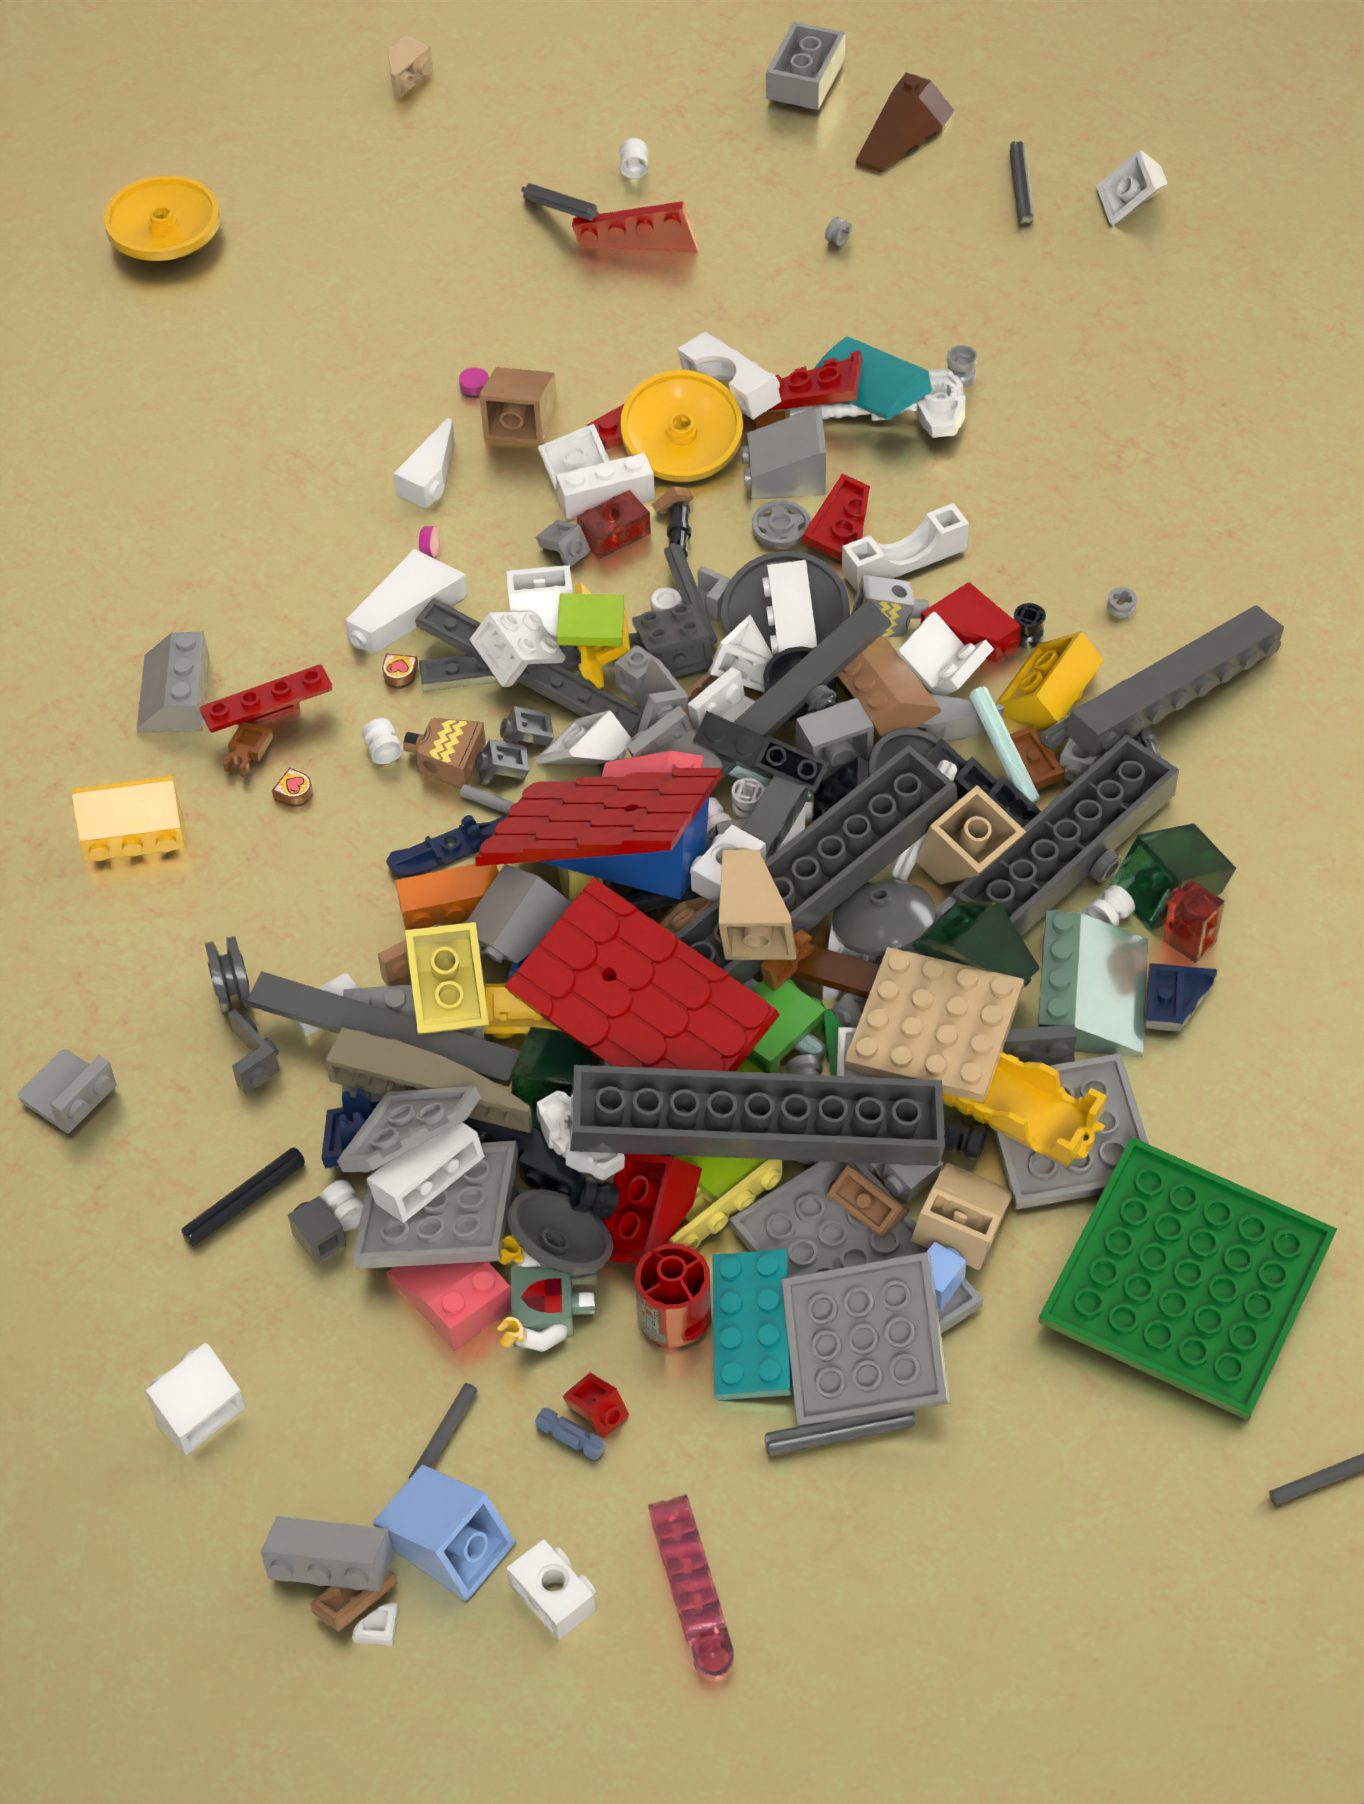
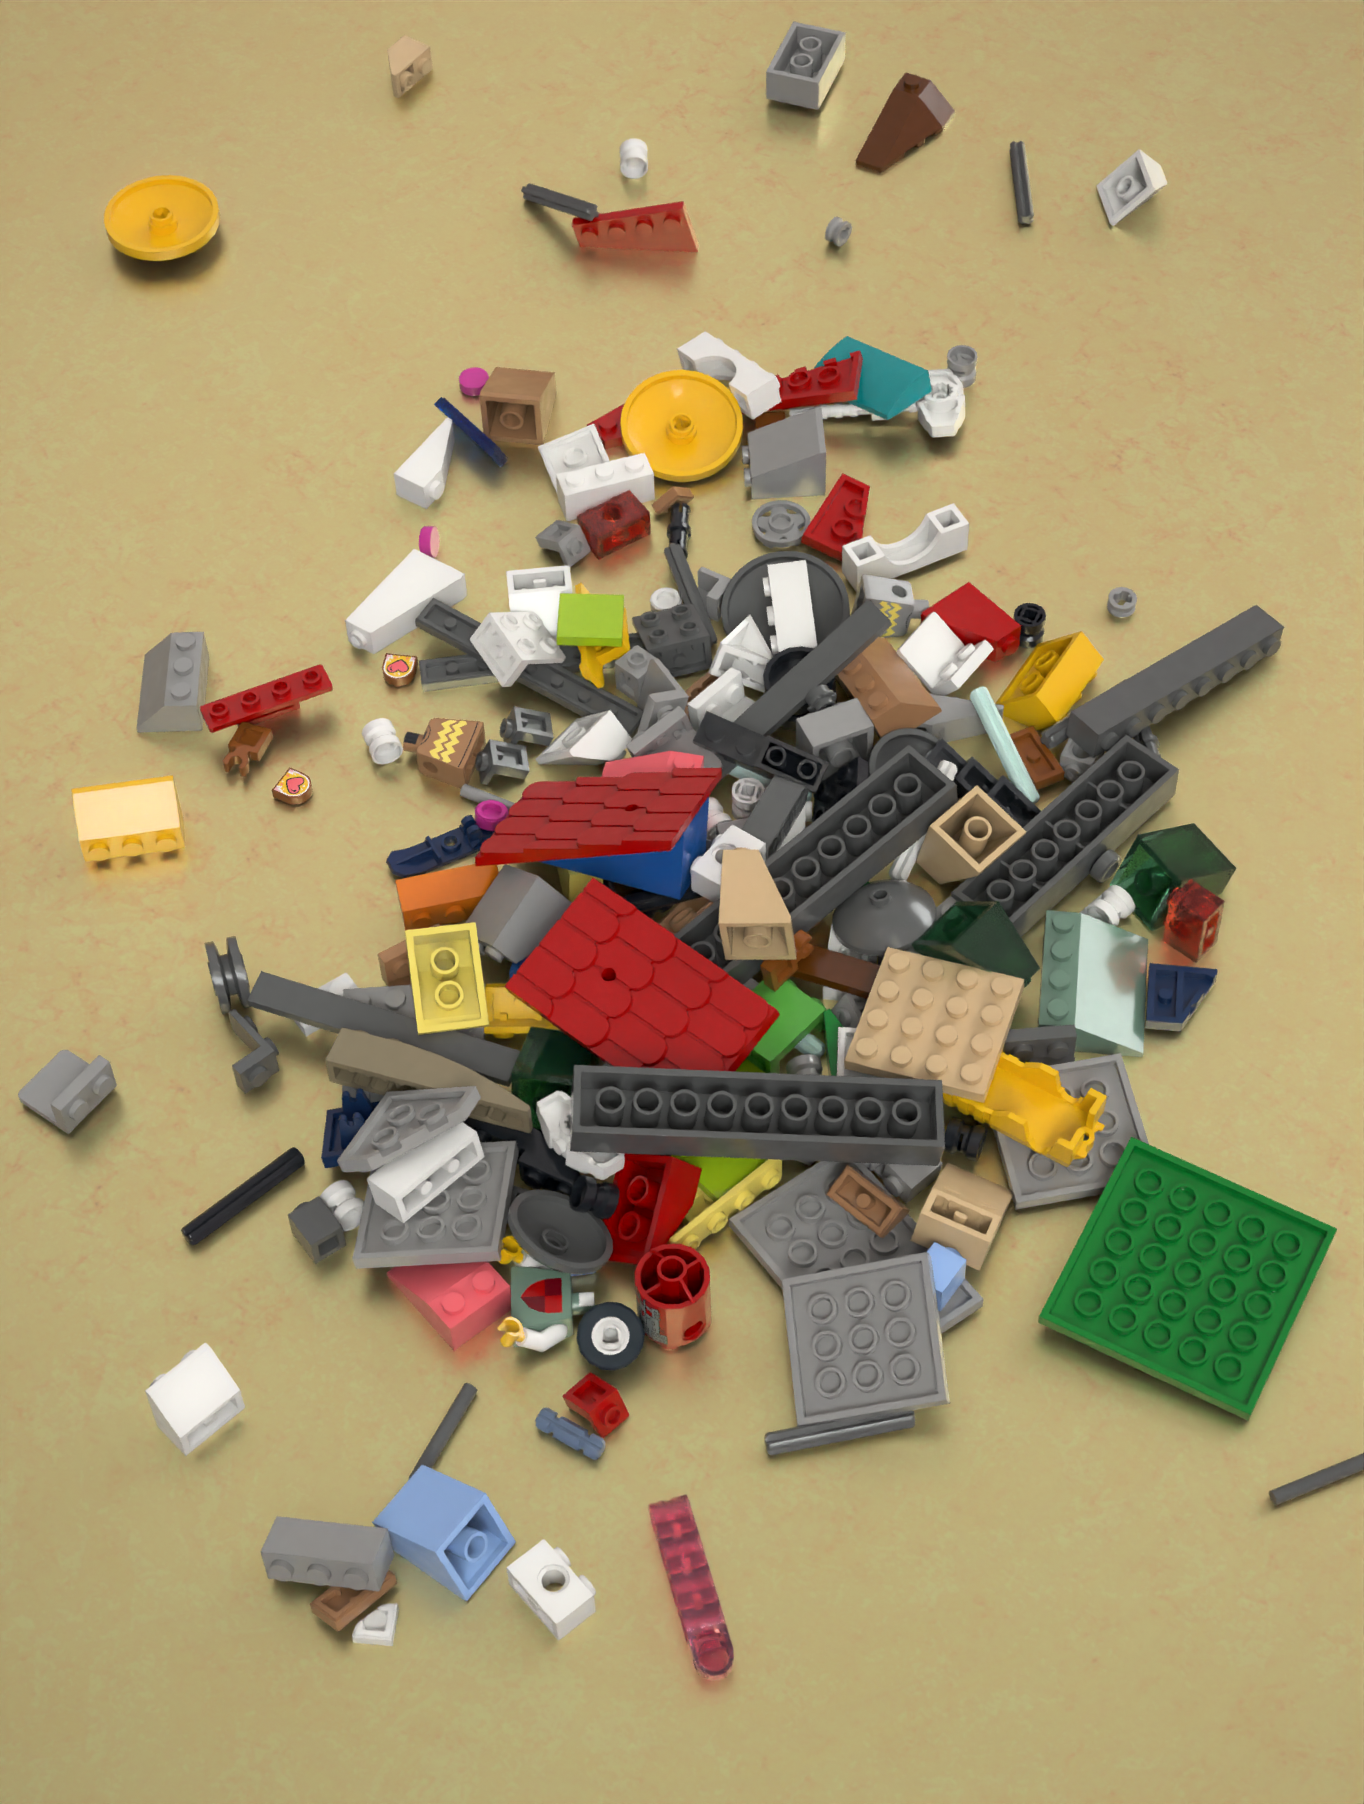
teal plate [712,1249,792,1400] -> none
none -> clear blue tile [434,397,508,468]
none -> dark pink tile [474,800,508,831]
none -> black wheel [577,1302,645,1371]

